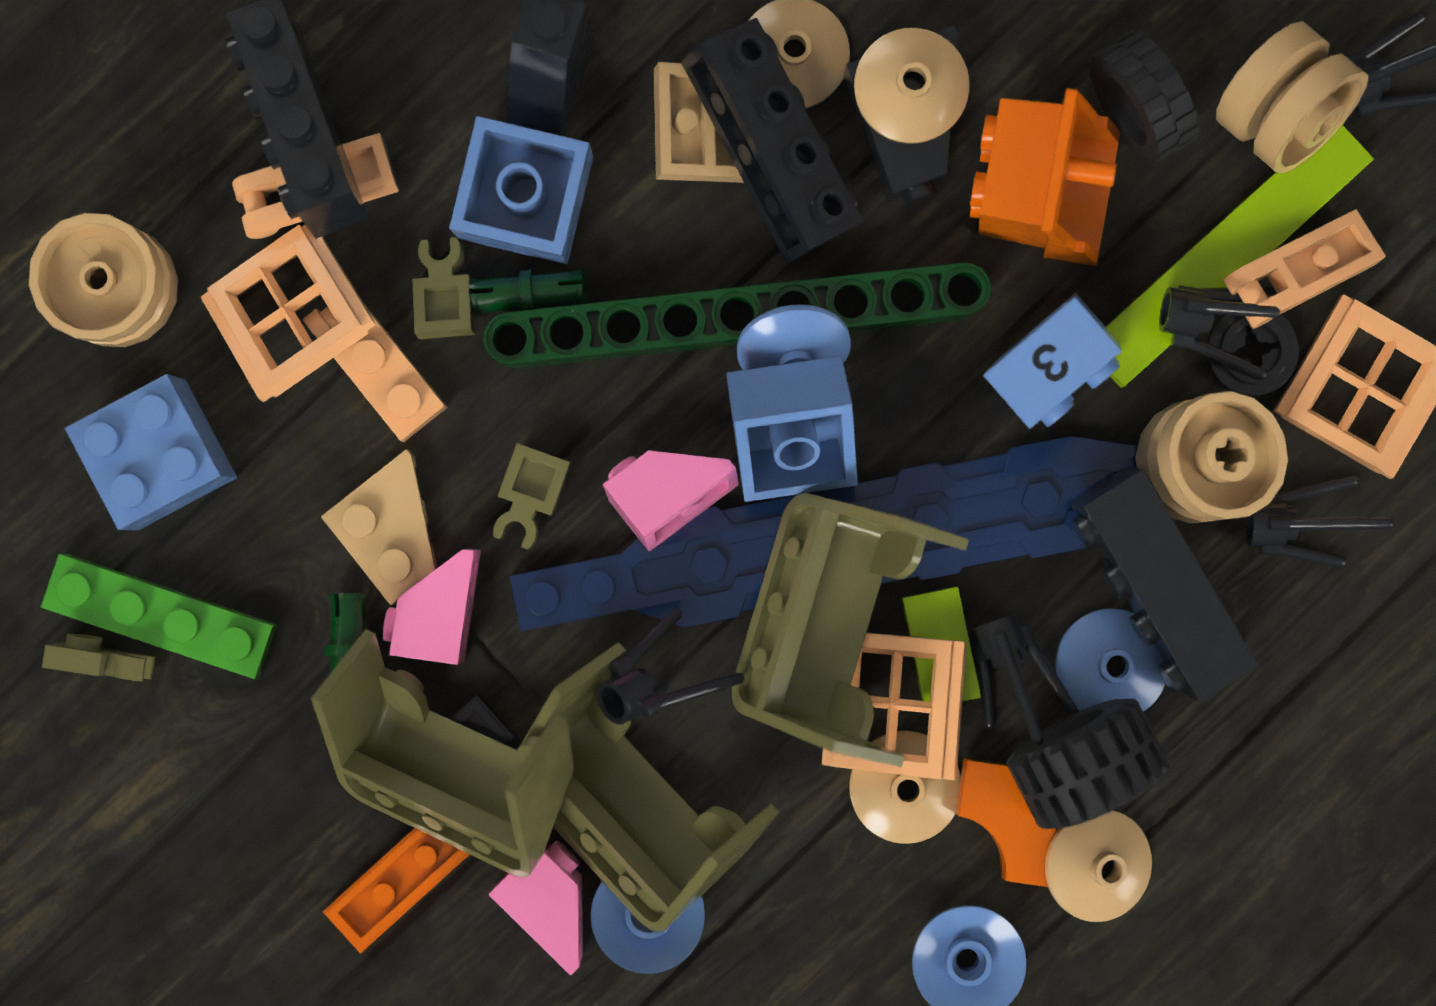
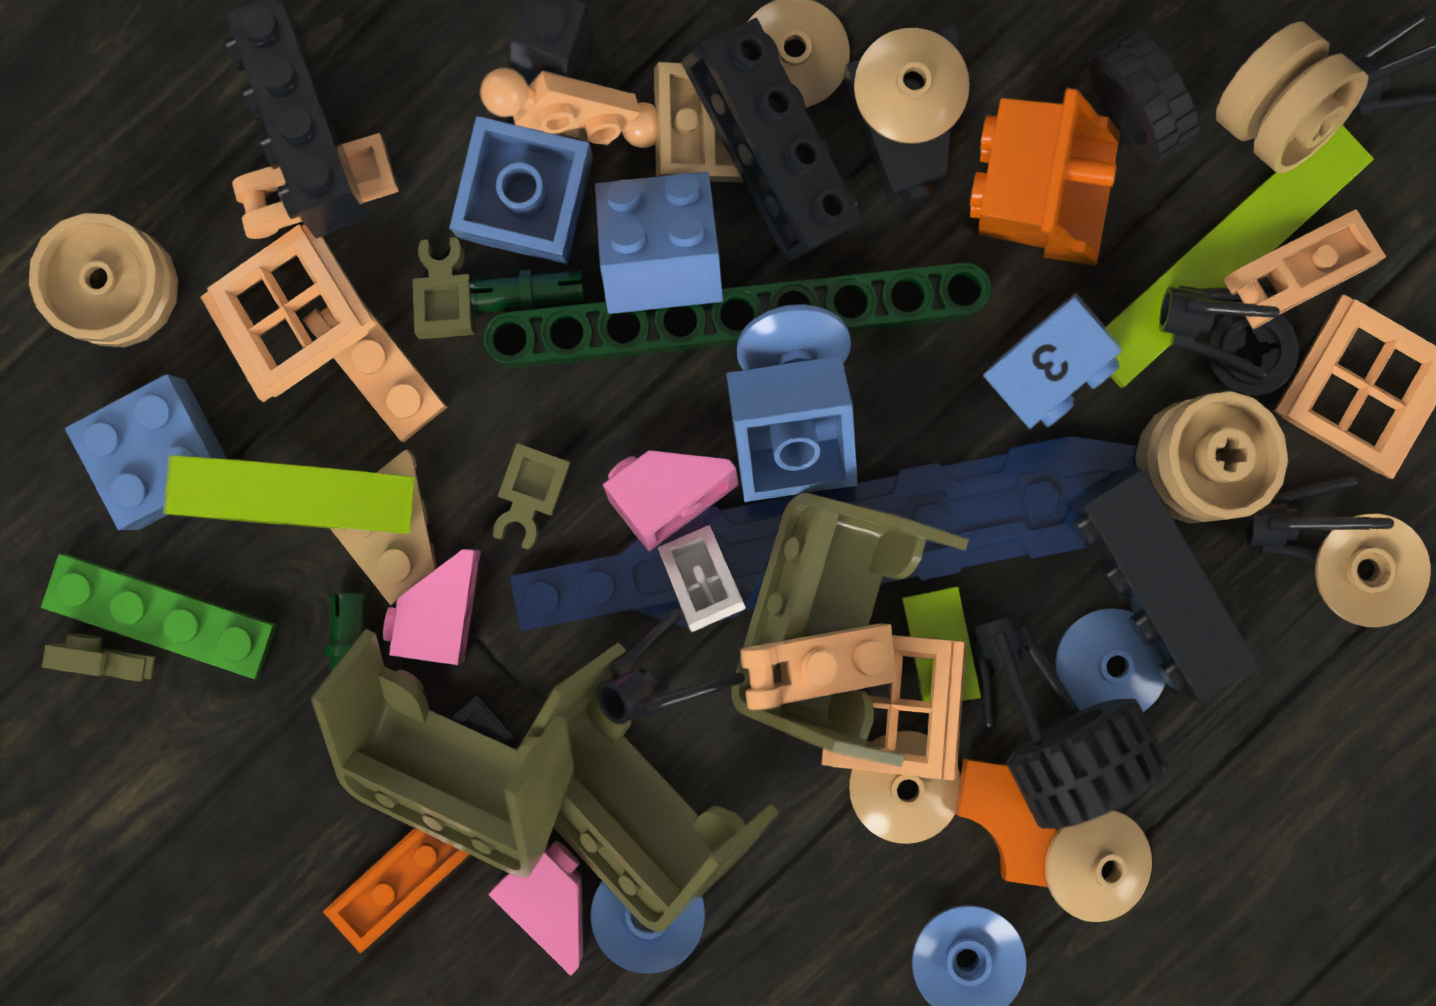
none -> lime slope [163,455,415,534]
none -> light nougat plate [481,68,658,148]
none -> medium blue brick [595,171,723,314]
none -> white slope [657,525,746,632]
none -> light nougat plate [740,623,898,710]
none -> tan dish [1315,514,1431,627]

